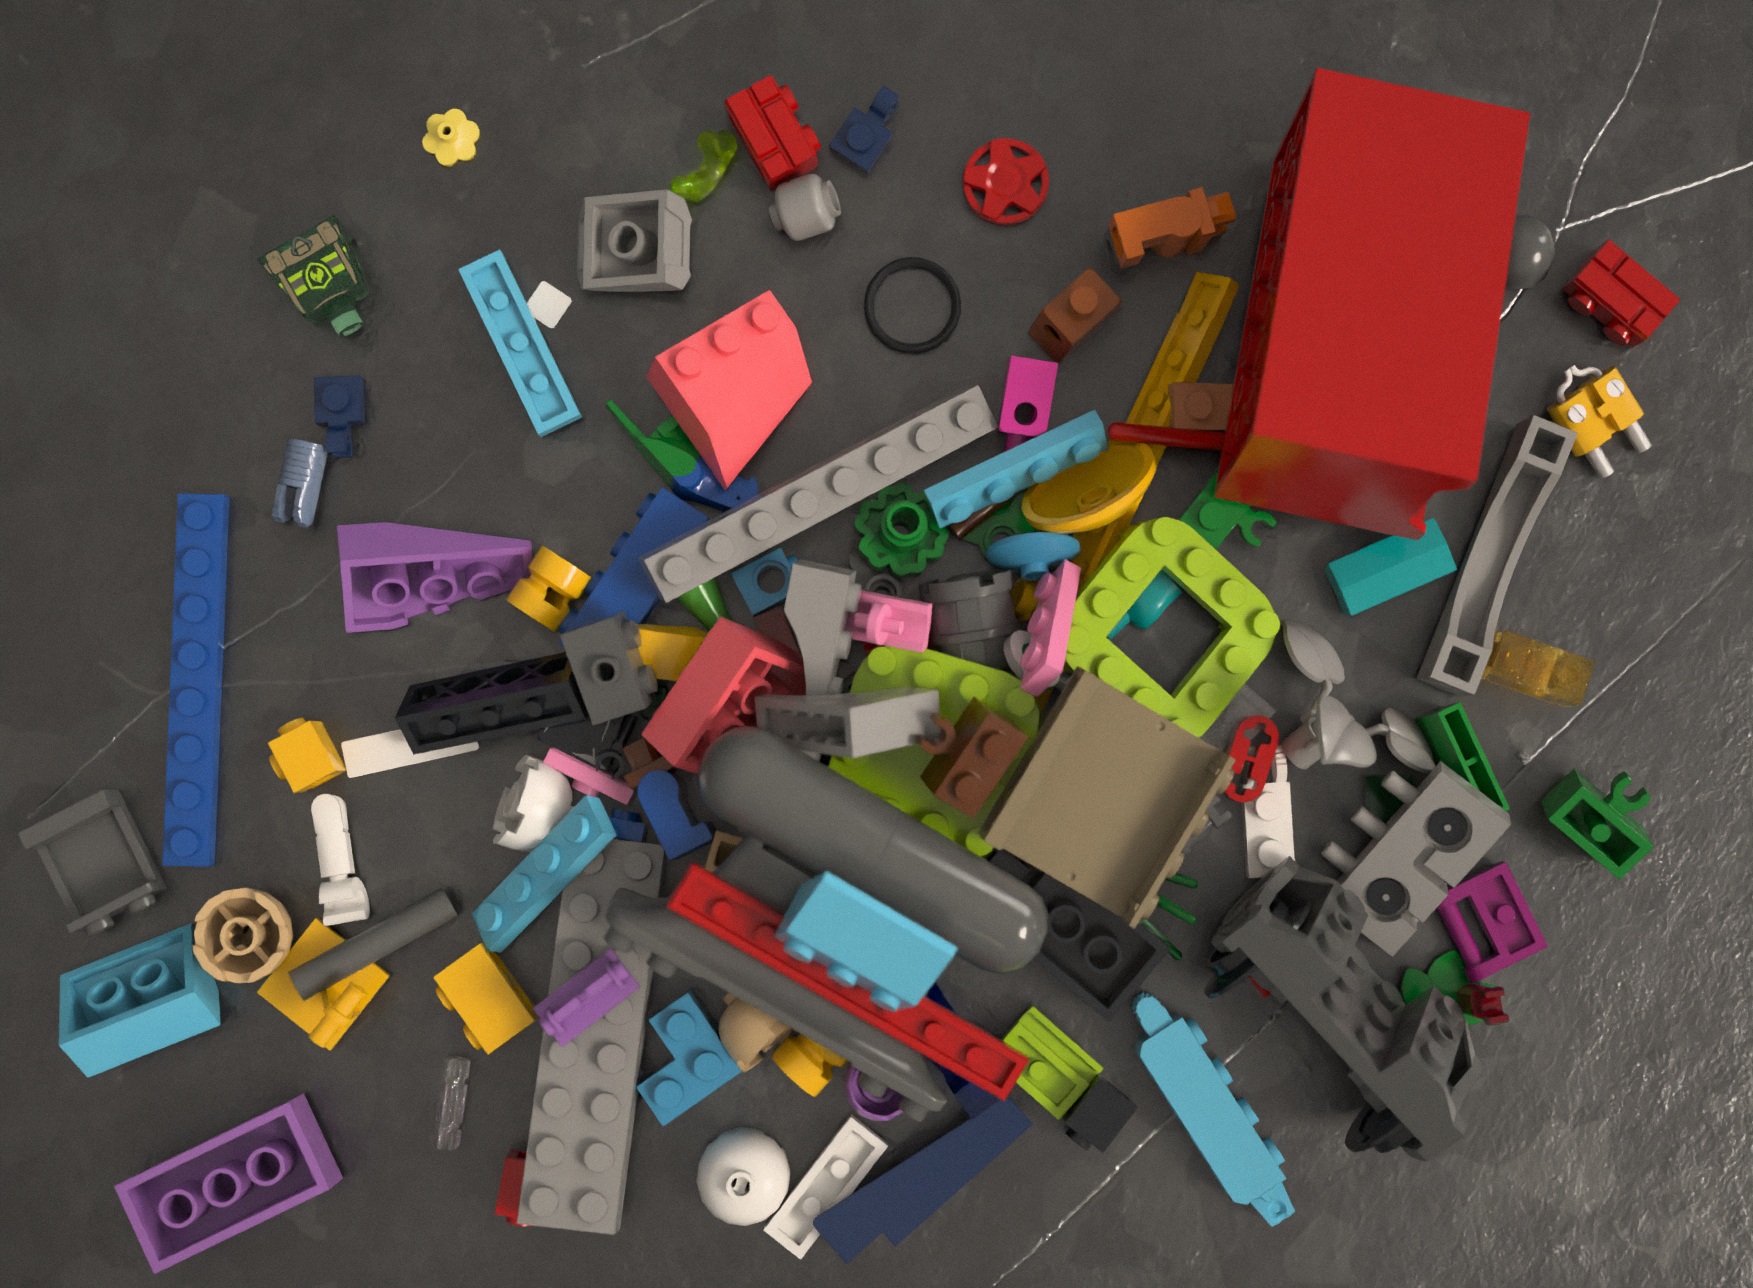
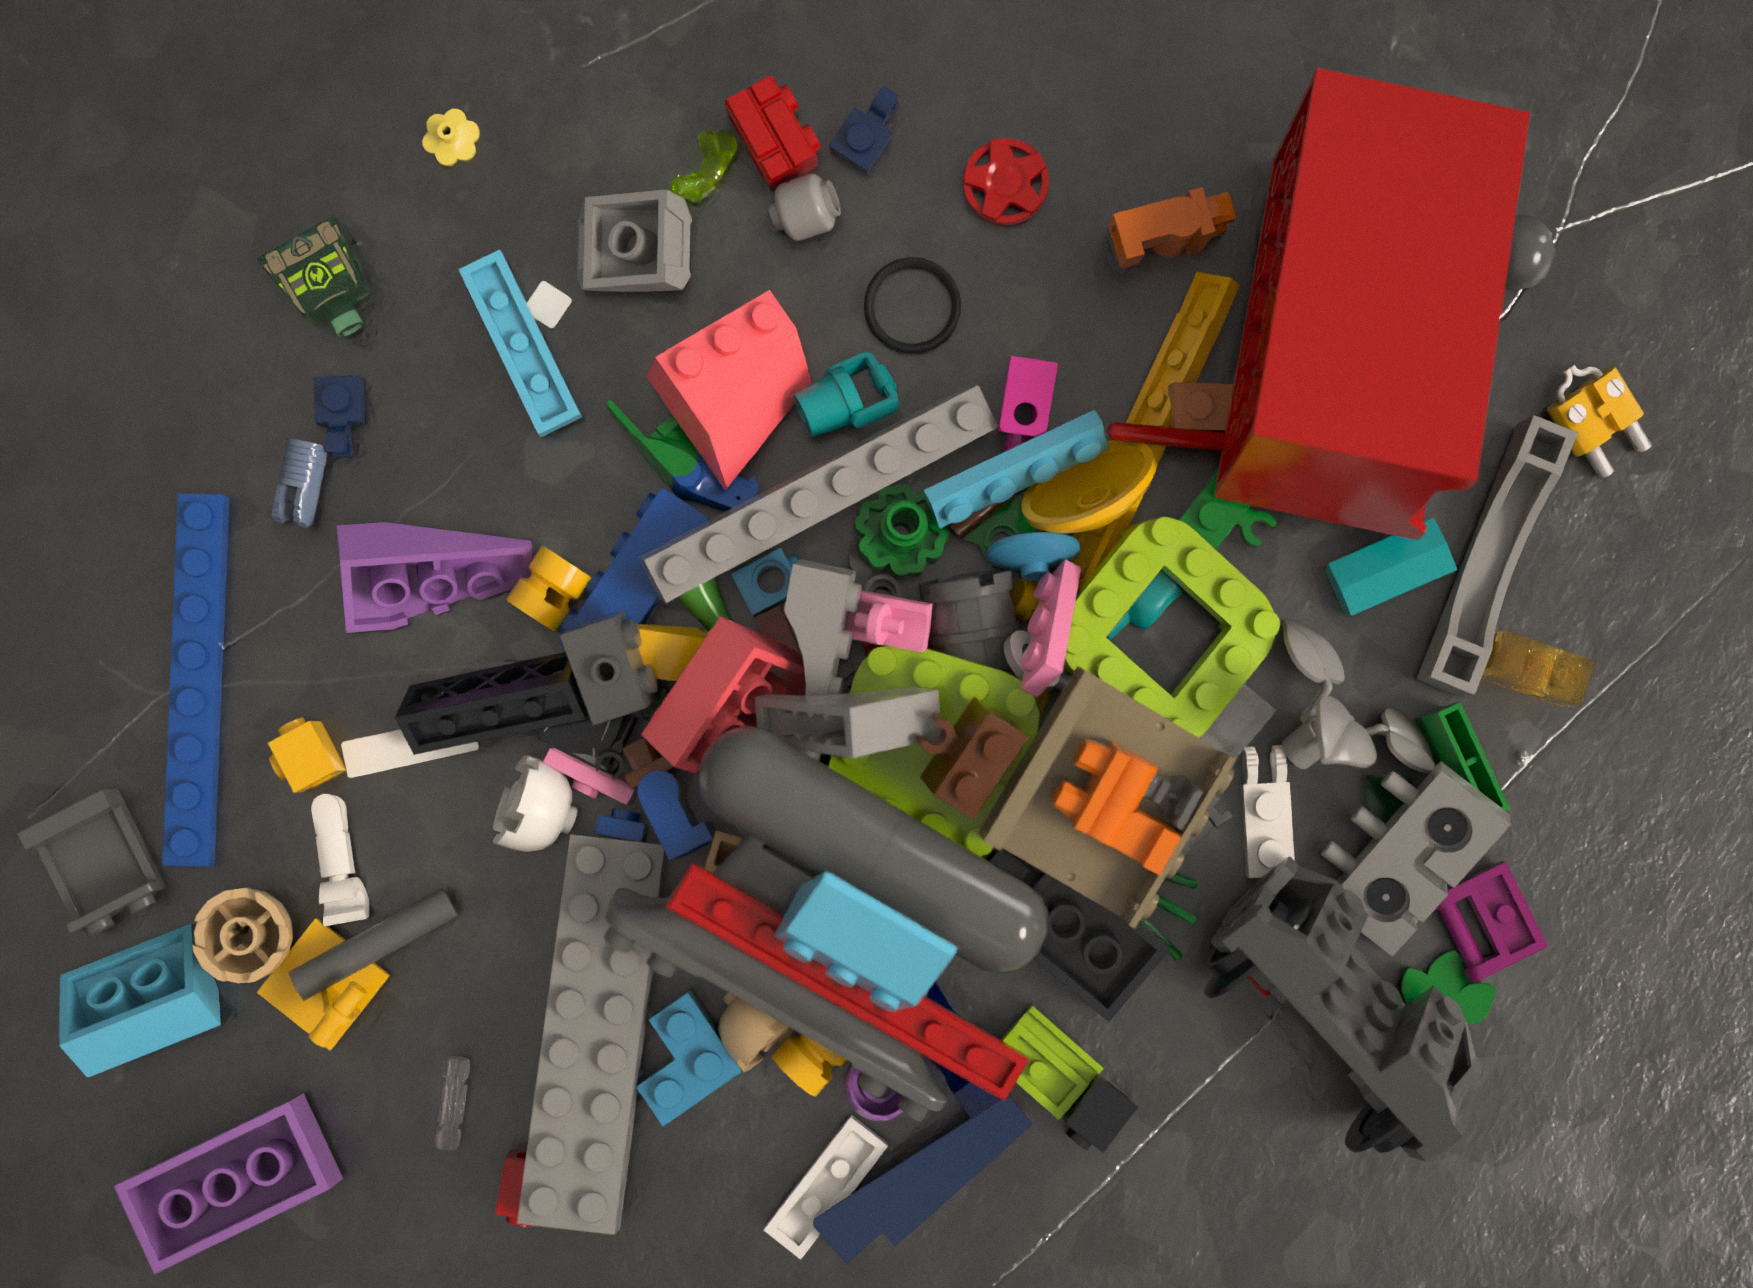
yellow brick [433,942,540,1055] -> none
medium azure plate [472,795,617,953] -> none
medium lavender hinge [533,948,640,1047] -> none
white cylinder [696,1127,791,1226] -> none
dark orange torso [1027,267,1123,366] -> none
medium azure hinge [1130,991,1295,1227] -> none
red beam [1223,715,1279,803] -> none
dark red bar [1457,983,1509,1025] -> none
green brick [1541,768,1654,880] -> none
red brick [1562,239,1680,348] -> none
none -> teal piece [793,352,899,437]
none -> orange hips [1051,738,1204,876]

